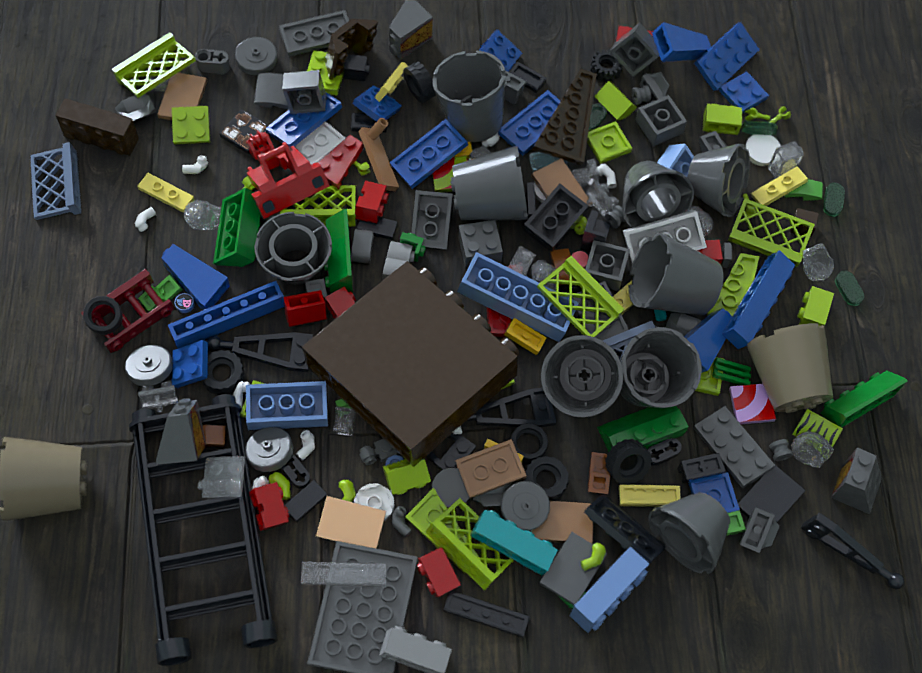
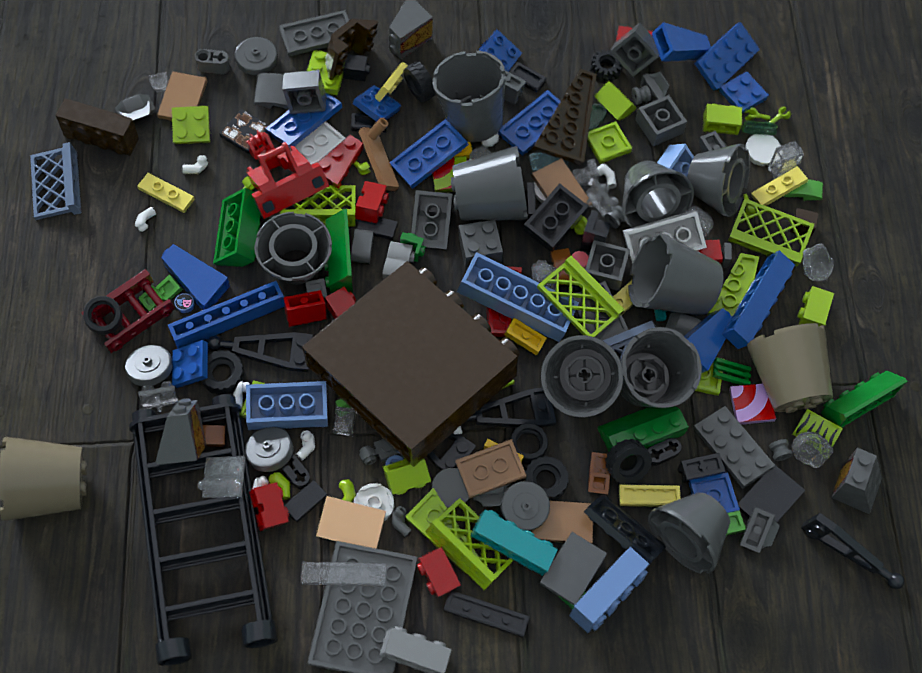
lime fence [112,33,196,98] -> none
clear hair [184,200,221,231] -> none
clear plate [508,246,536,276] -> none
lime arm [580,543,606,571] -> none
clear green tile [823,183,845,217] -> none
clear green tile [835,271,864,306] -> none

